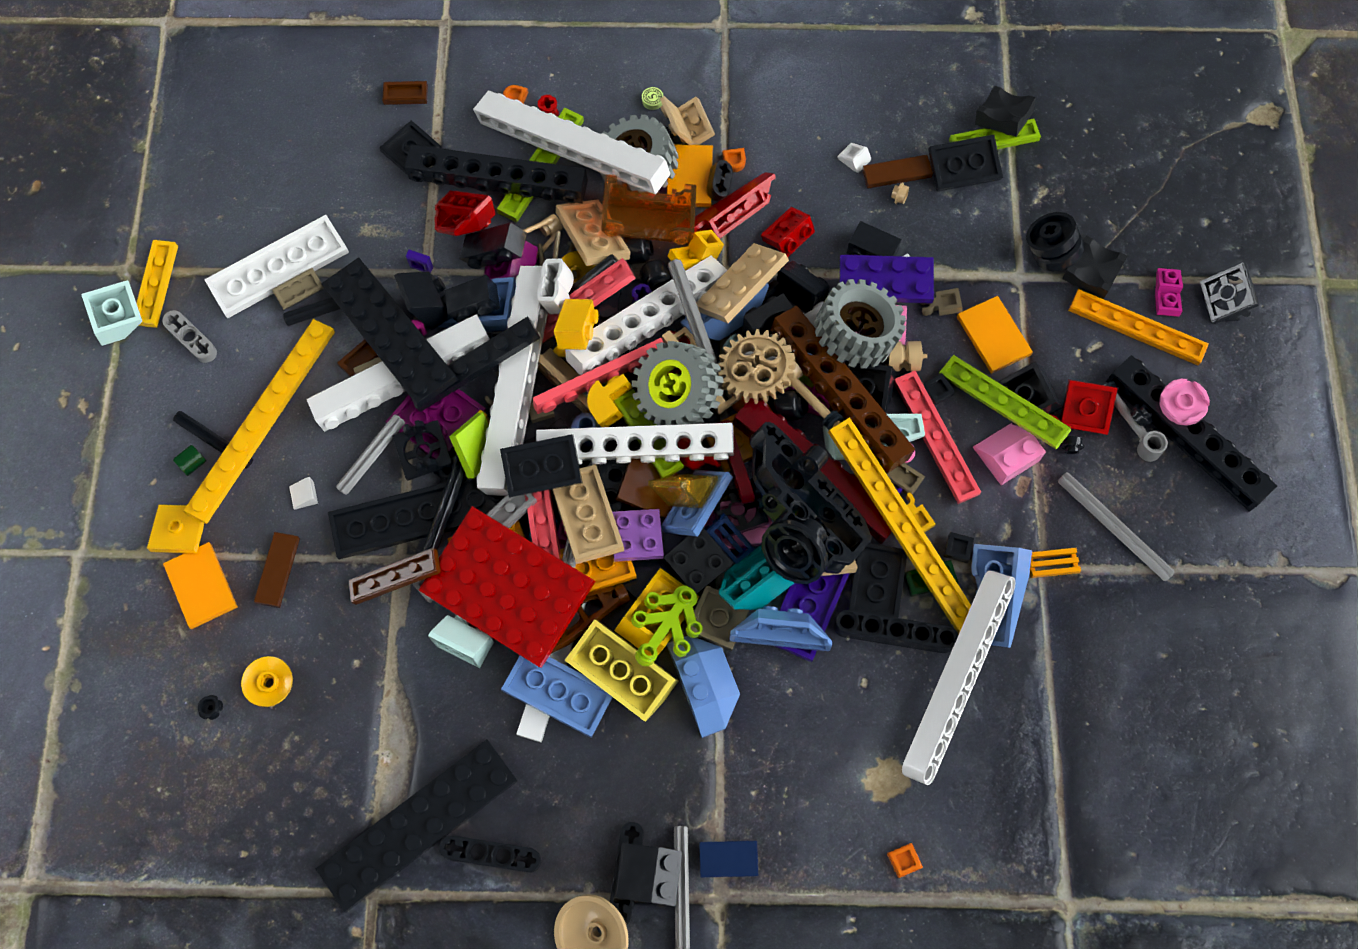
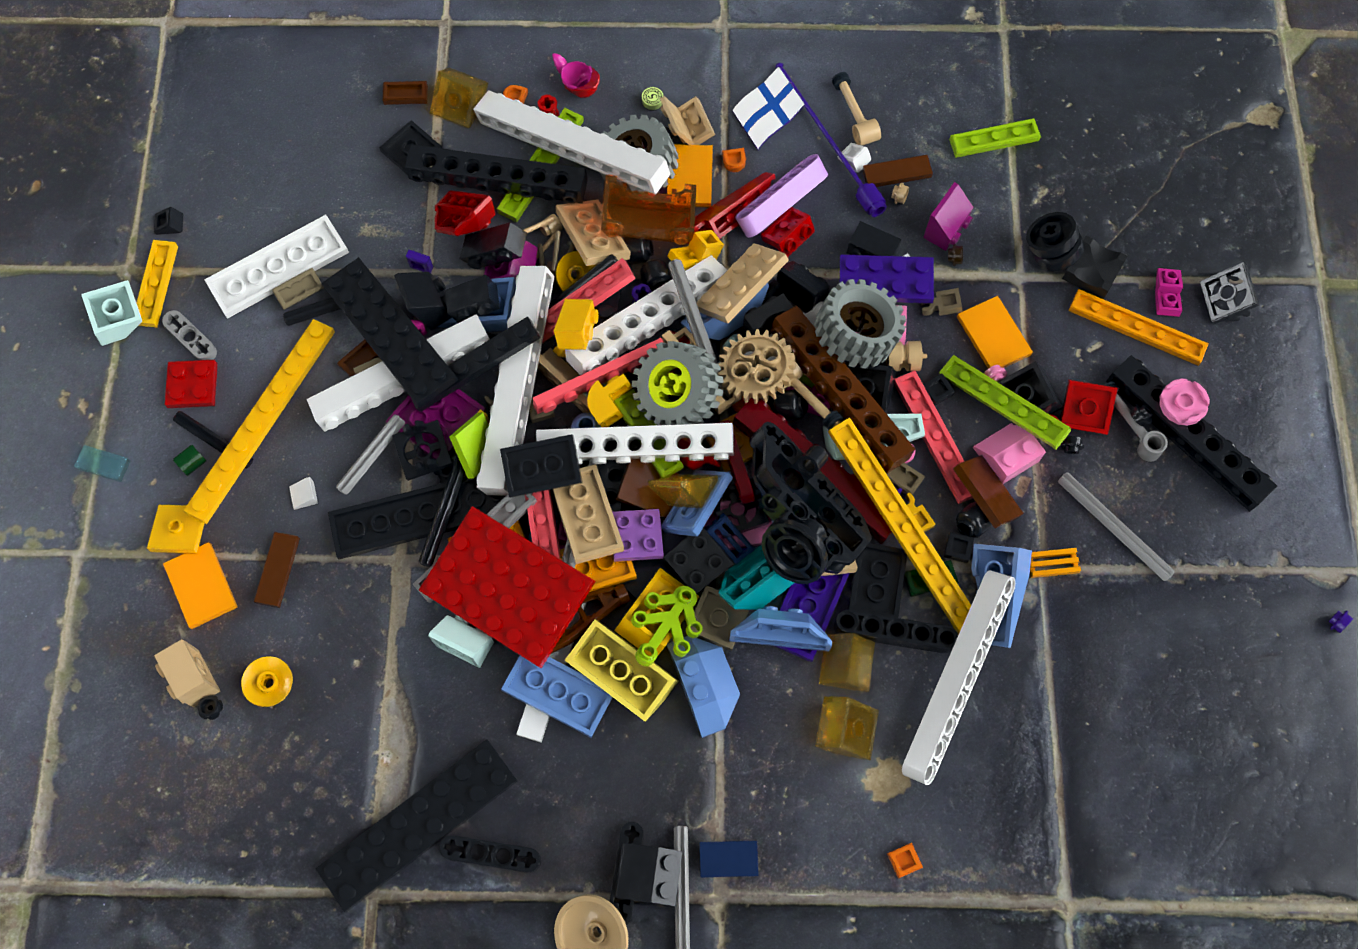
reddish brown tile [349,548,441,605] -> none
white brick [537,258,574,314] -> none
black beam [707,160,733,201] -> none
black plate [928,135,1003,192] -> none
black brick [975,86,1036,137] -> none
none -> clear light blue tile [74,445,131,482]
none -> black slope [154,207,184,235]
none -> tan brick [154,639,221,707]
none -> red plate [165,360,218,408]
none -> clear yellow slope [430,68,489,128]
none -> dark pink hair [552,53,600,98]
none -> flag [733,62,887,217]
none -> beam [736,154,828,238]
none -> clear yellow slope [815,696,879,760]
none -> clear yellow slope [819,633,875,692]
none -> tan piece [832,72,881,146]
none -> magenta slope [923,182,973,251]
none -> dark brown plate [948,244,963,266]
none -> reddish brown tile [953,455,1024,529]
none -> black head [956,502,992,538]
none -> bright pink plate [984,365,1007,382]
none -> dark purple plate [1329,610,1353,633]

